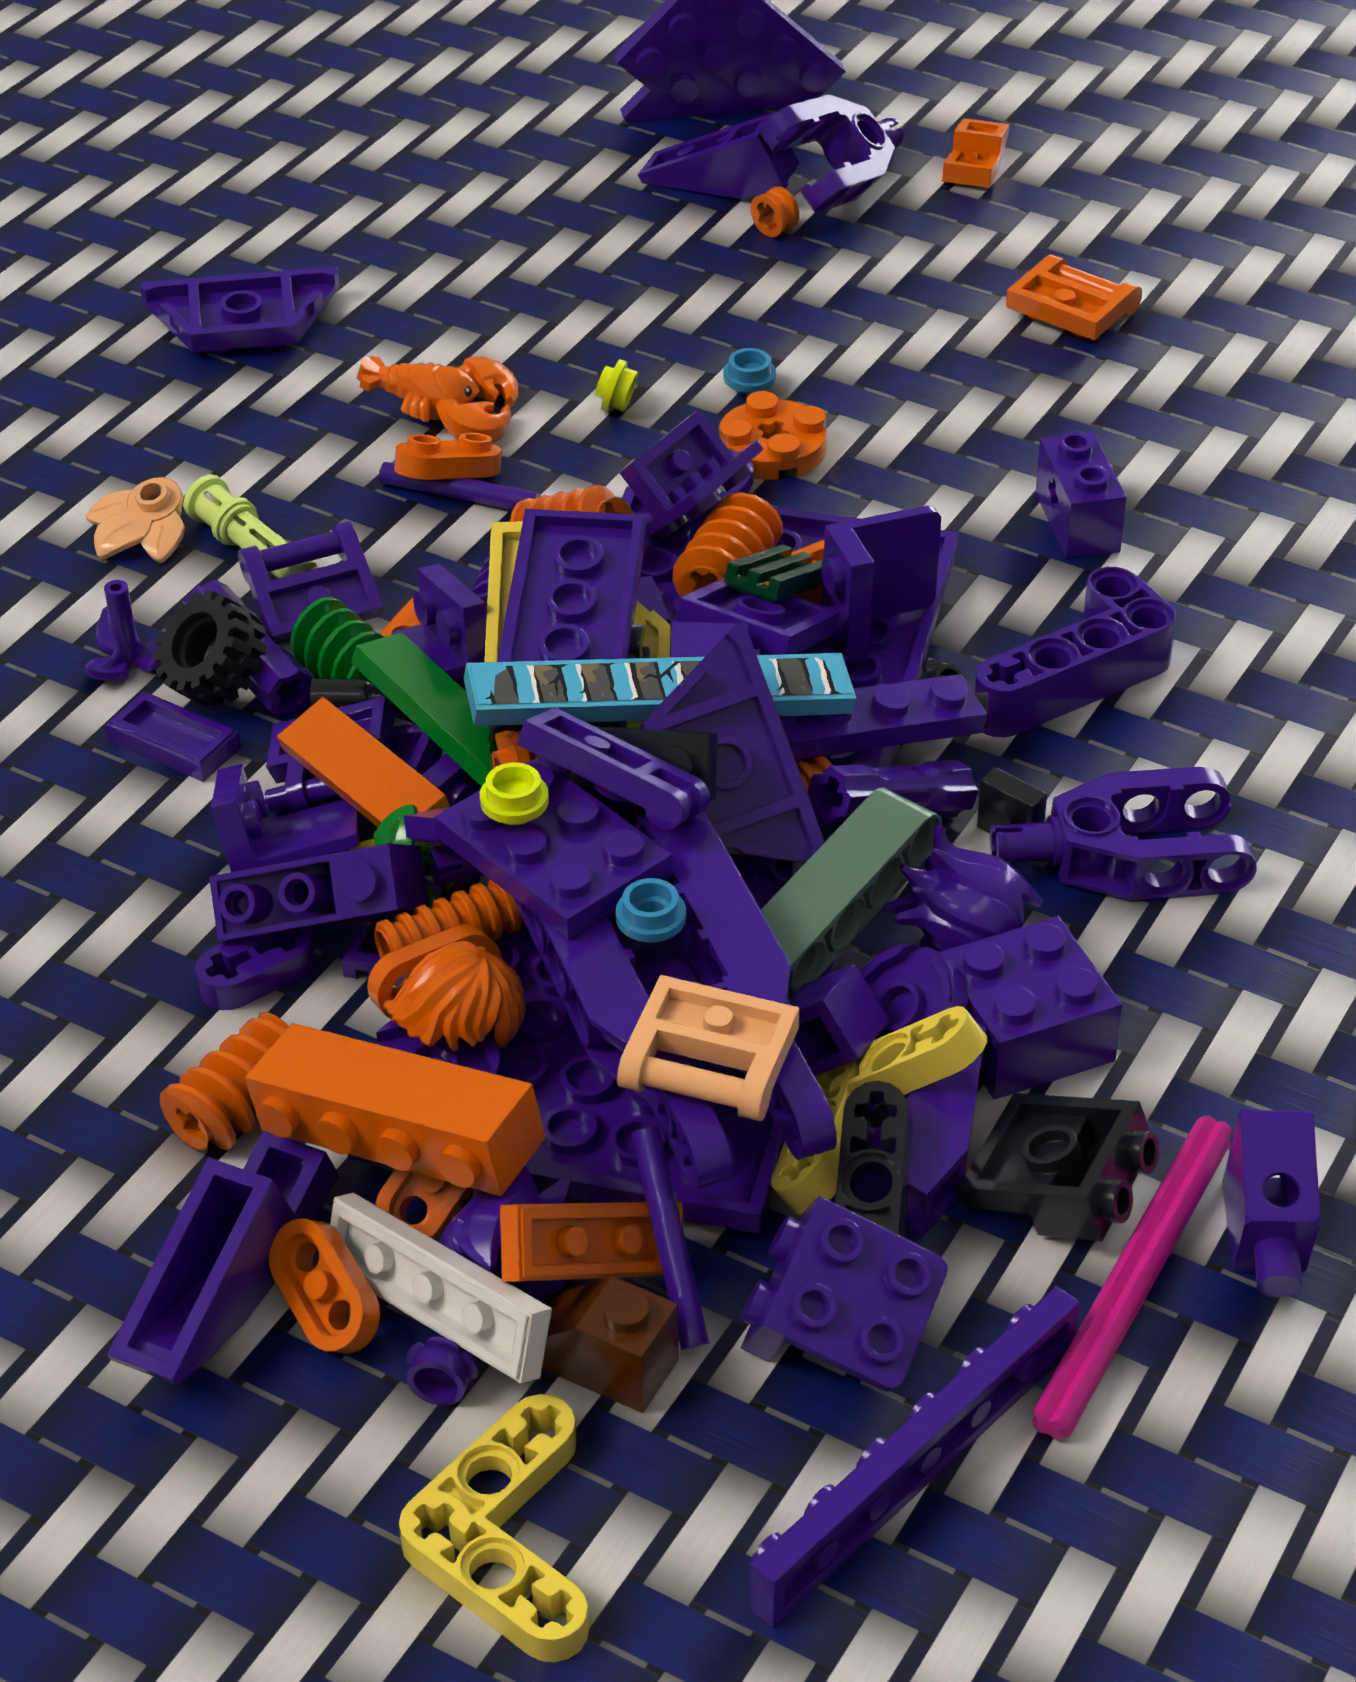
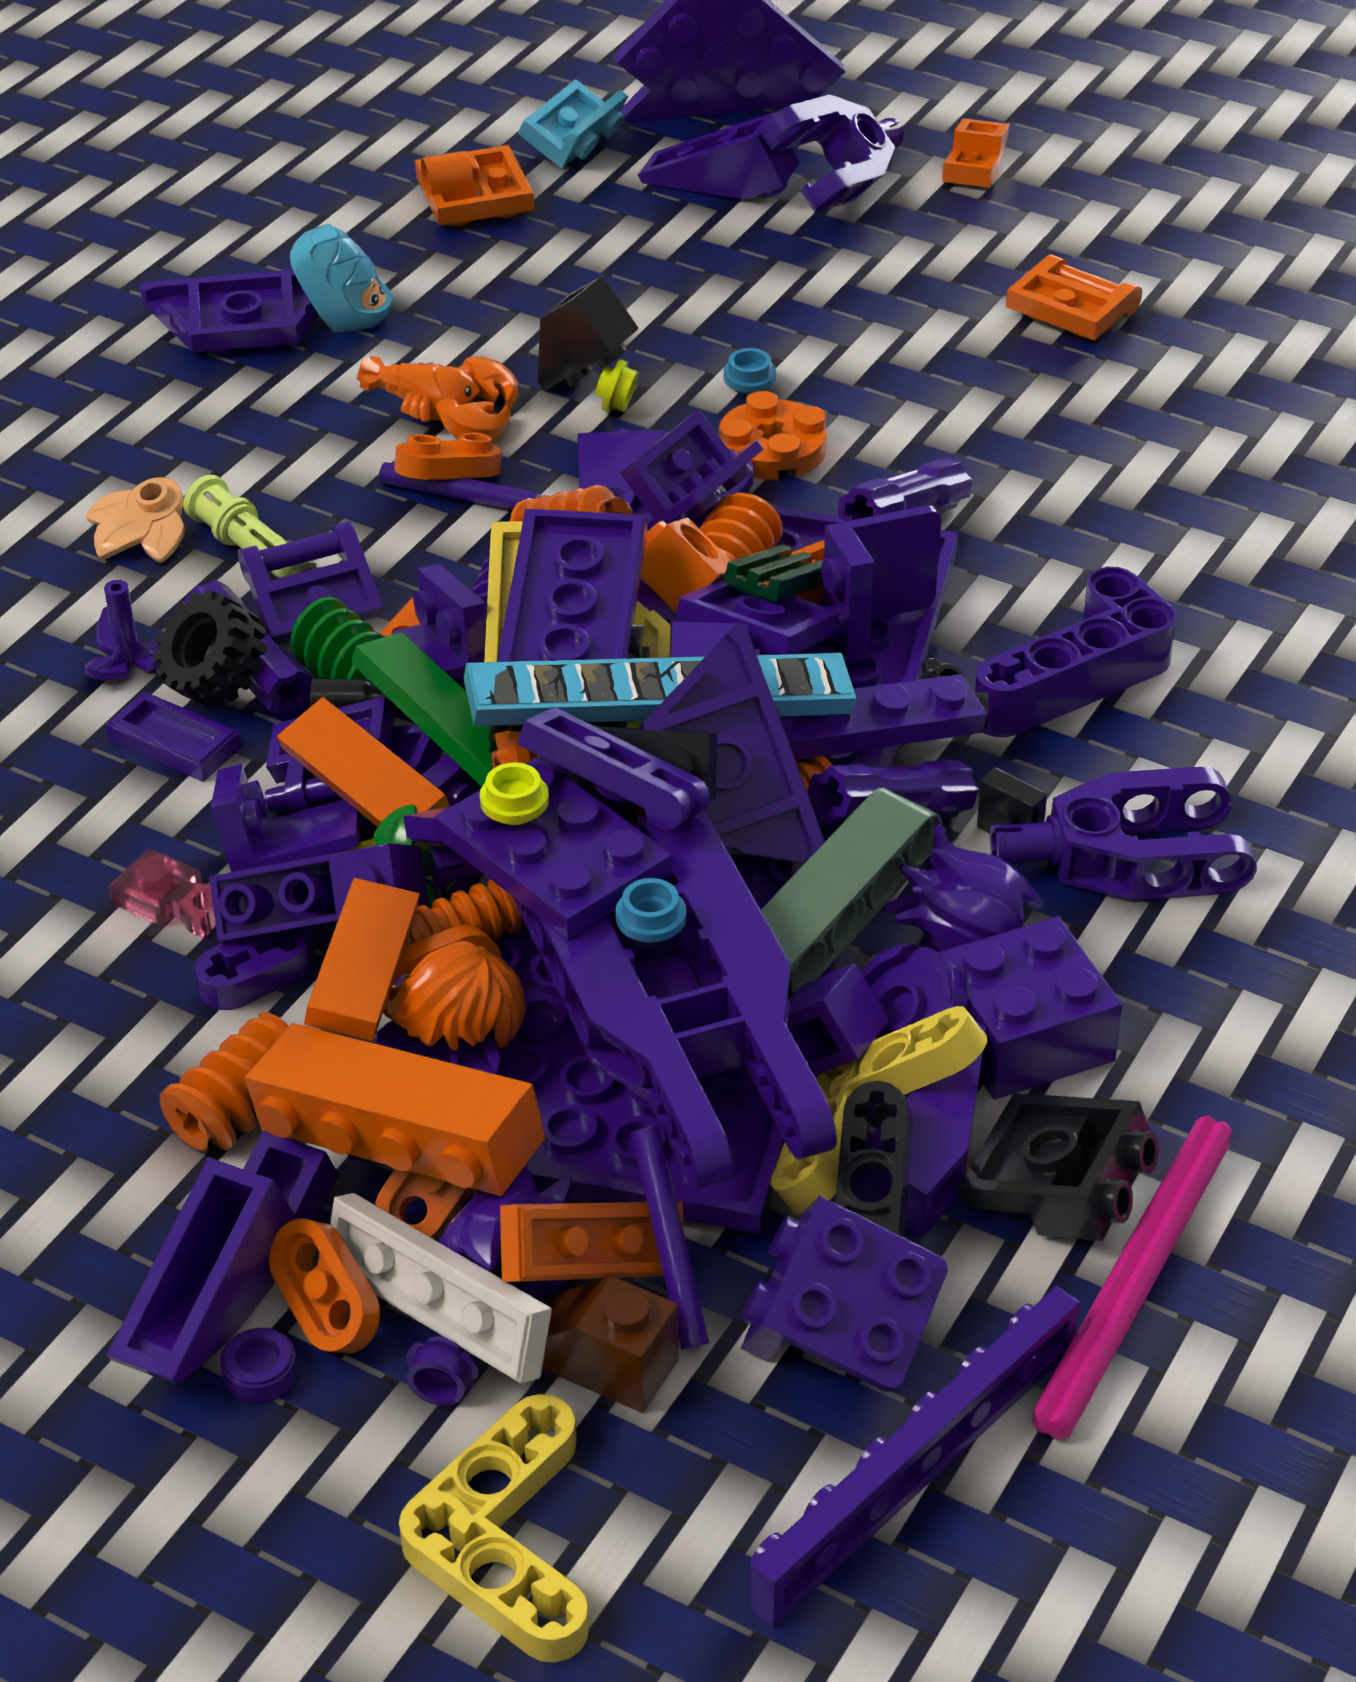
light nougat plate [617,975,799,1122] -> none
orange bush [751,186,800,237] -> none
dark purple brick [1035,432,1127,559] -> none
dark purple torso [1222,1110,1320,1297] -> none
none -> clear pink plate [109,848,214,939]
none -> dark purple tile [220,1328,298,1404]
none -> medium azure piece [290,224,393,332]
none -> orange tile [304,878,420,1041]
none -> orange plate [415,145,534,226]
none -> medium azure bracket [518,79,628,169]
none -> black slope [538,275,639,391]
none -> dark purple piece [577,428,667,498]
none -> orange brick [640,517,731,613]
none -> dark purple axle [838,458,972,522]

